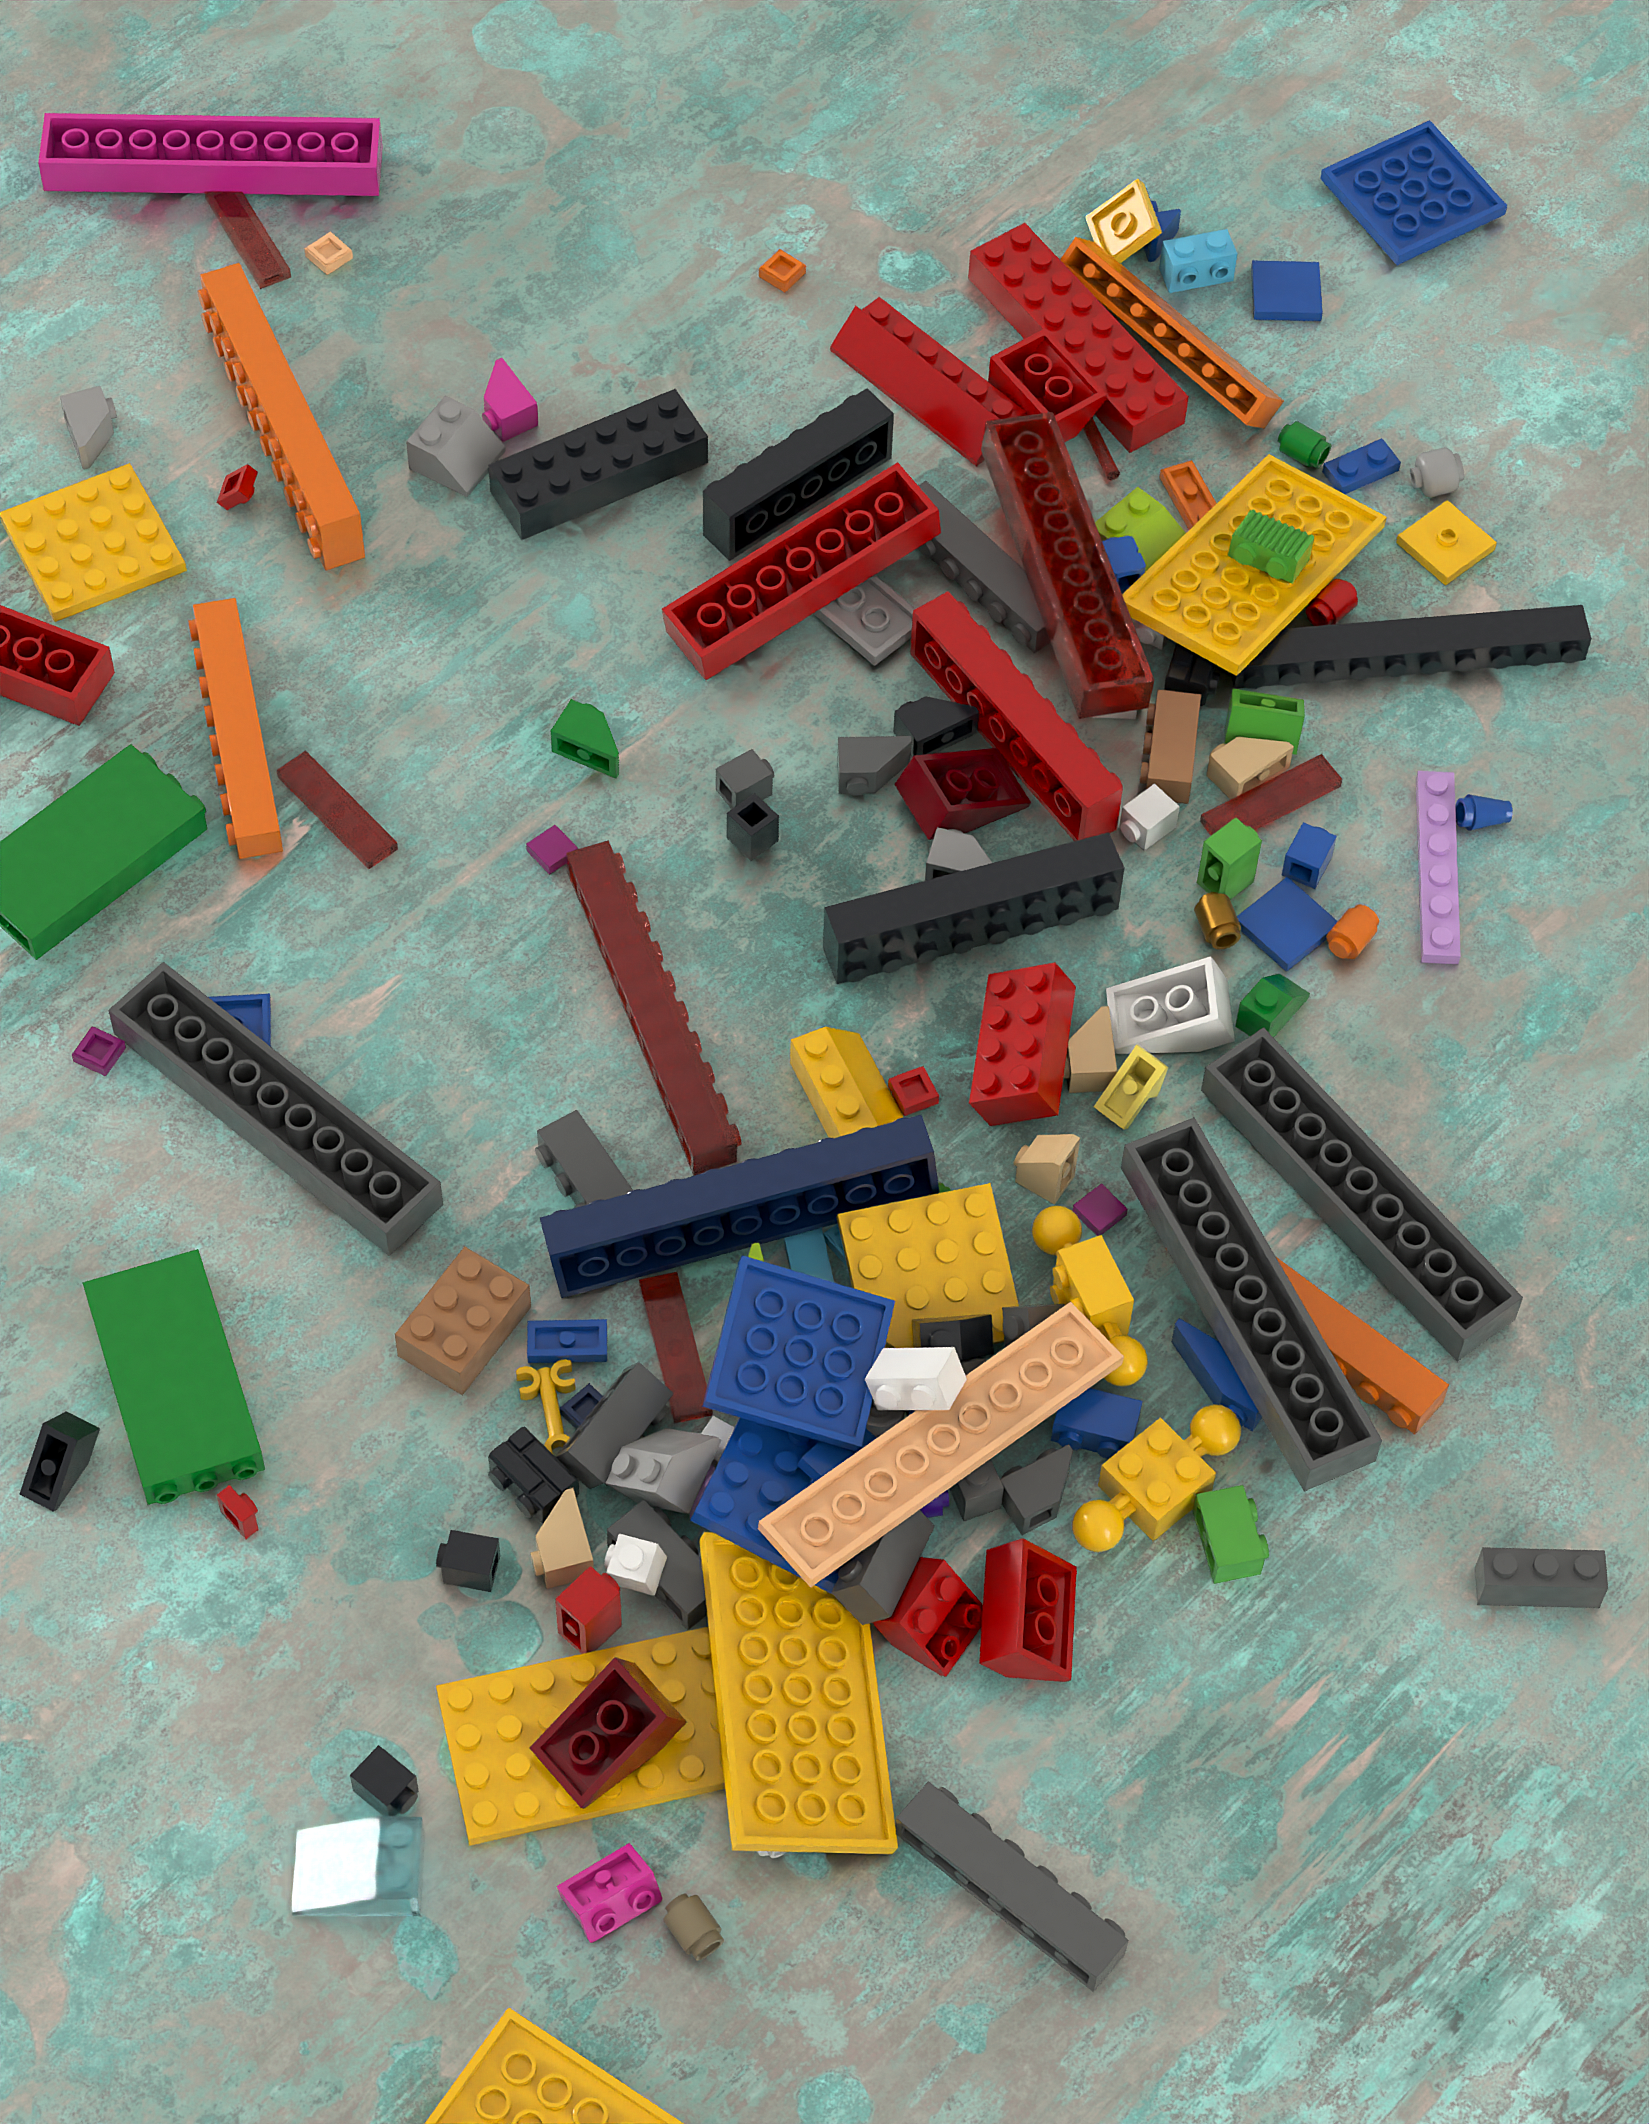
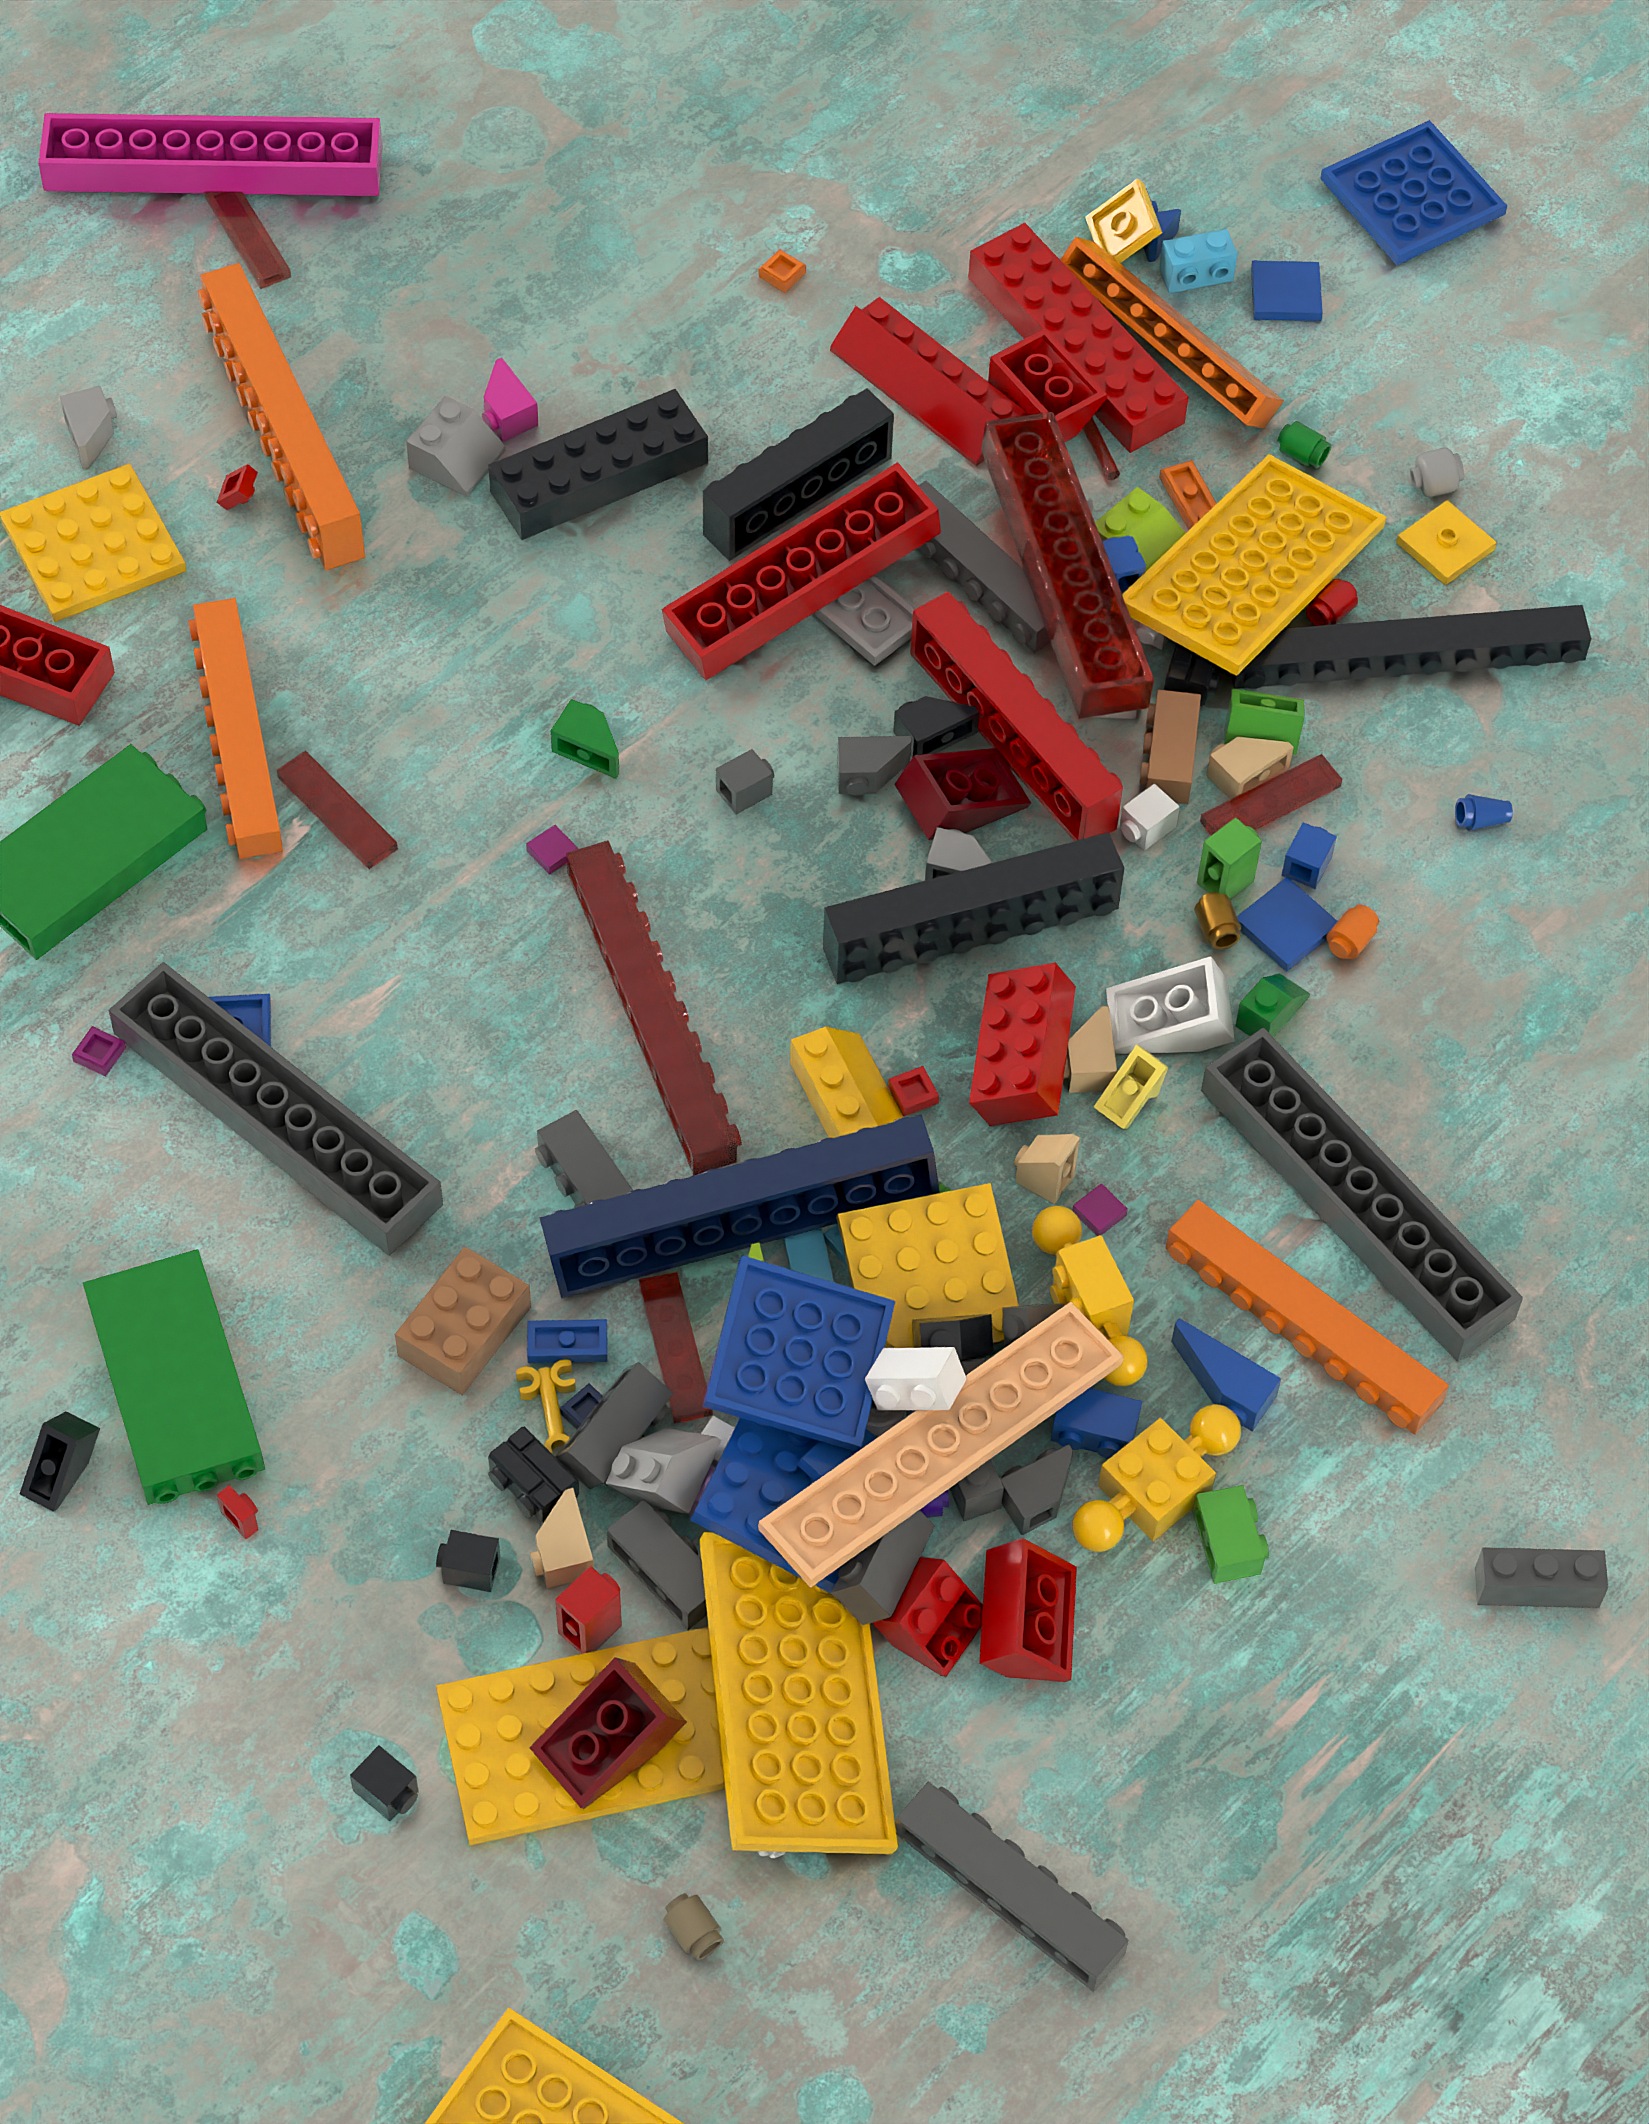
clear light blue slope [292,1816,425,1916] -> none
light nougat tile [304,231,353,275] -> none
dark pink bracket [556,1843,663,1943] -> none
white brick [604,1534,667,1596] -> none
black brick [727,793,779,861] -> none
dark grey brick [1121,1117,1382,1492] -> none
bright green brick [1228,509,1314,584] -> none
blue plate [1322,438,1401,494] -> none
lavender plate [1416,771,1461,964] -> none

